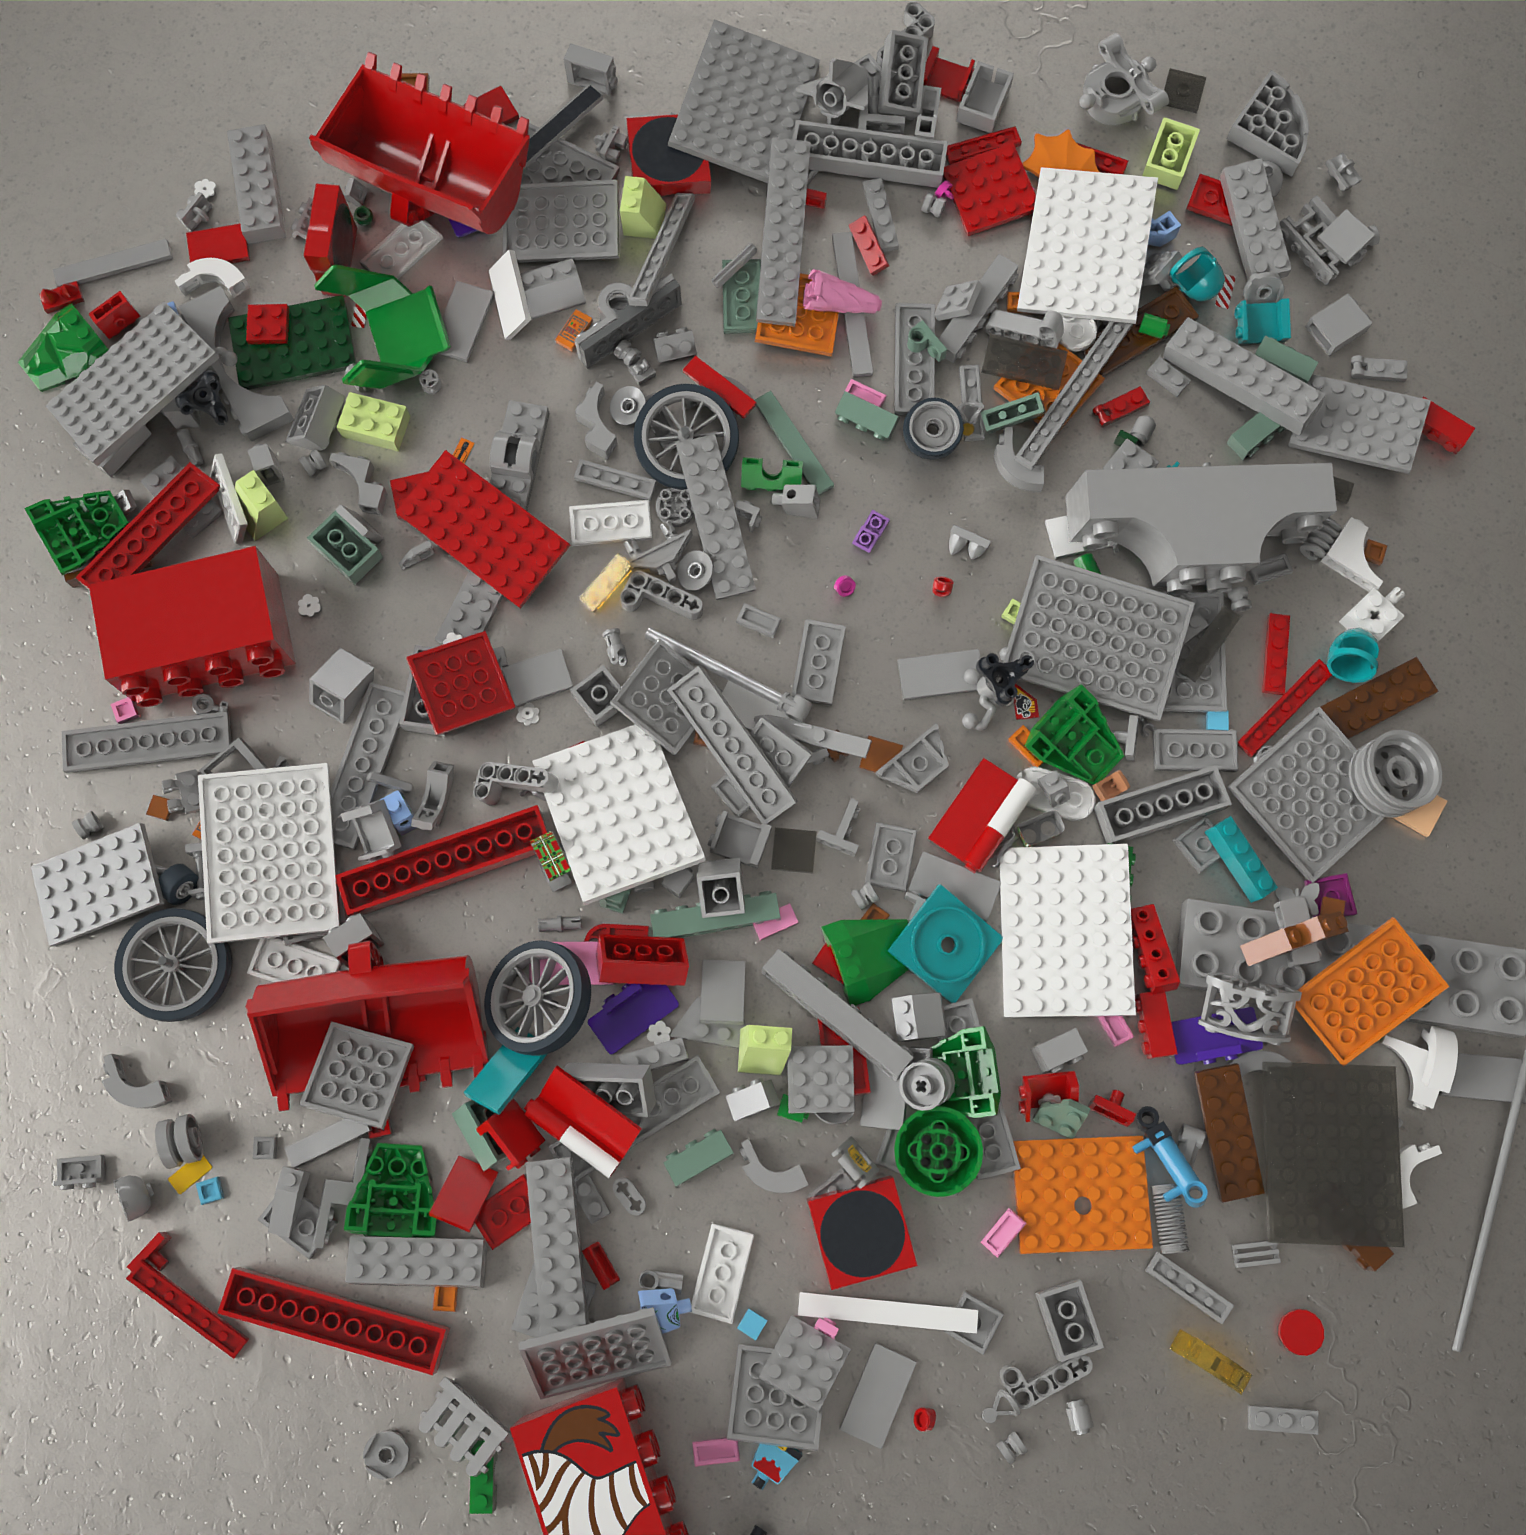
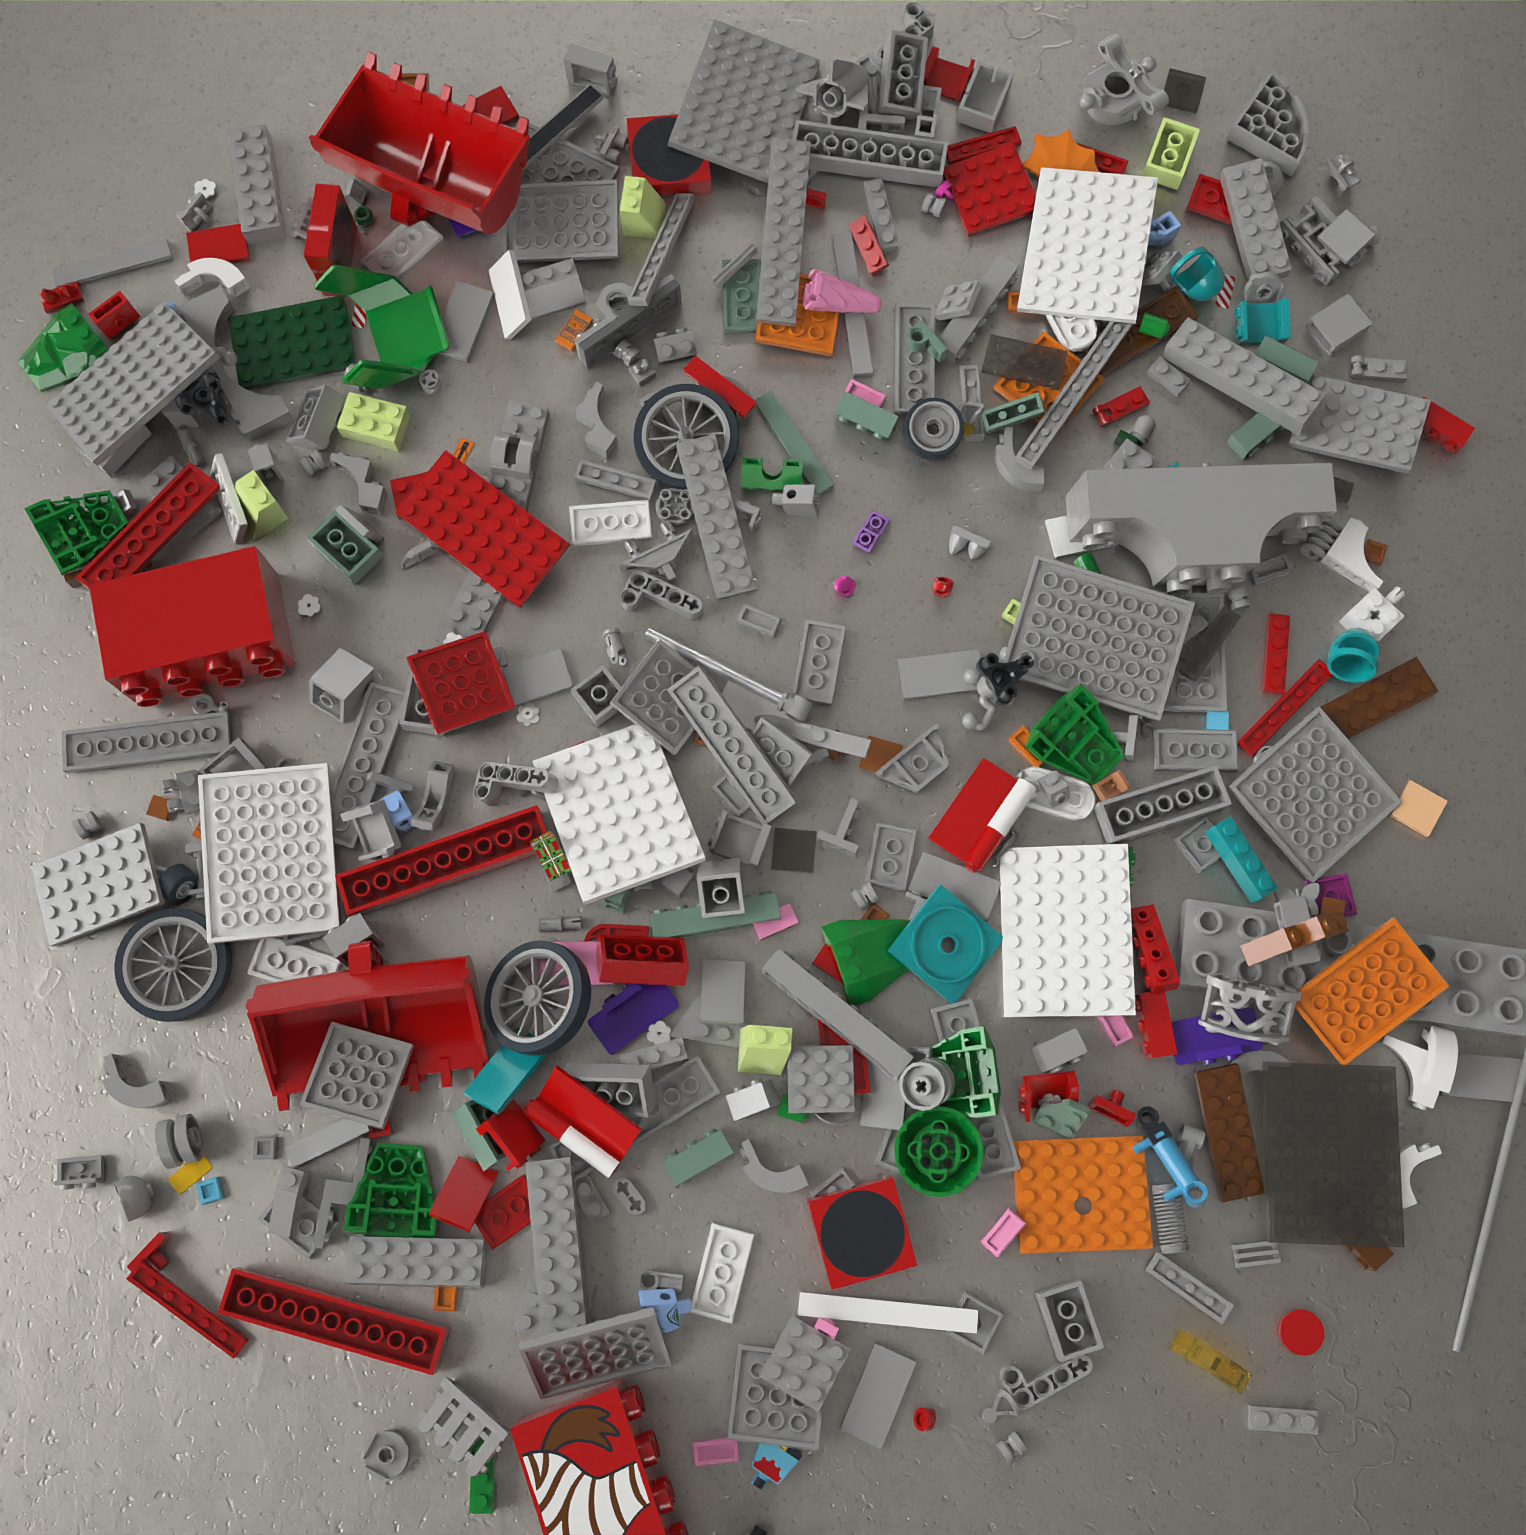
bright pink tile [110,697,139,724] -> none
red plate [246,304,289,344] -> none
clear yellow plate [579,553,634,612] -> none
red tile [582,1241,620,1290] -> none
light grey dish [610,386,646,425] -> none
light grey dish [677,550,714,591] -> none
medium azure tile [737,1308,768,1340] -> none
light grey container [831,1136,880,1189] -> none
light grey slope [892,993,947,1042] -> none
light grey beam [985,310,1064,350] -> none
sticker [1014,684,1039,720] -> none
light grey piece [1016,810,1065,847] -> none
light grey brick [1066,1399,1094,1435] -> none
light grey wheel [1349,730,1442,818] -> none

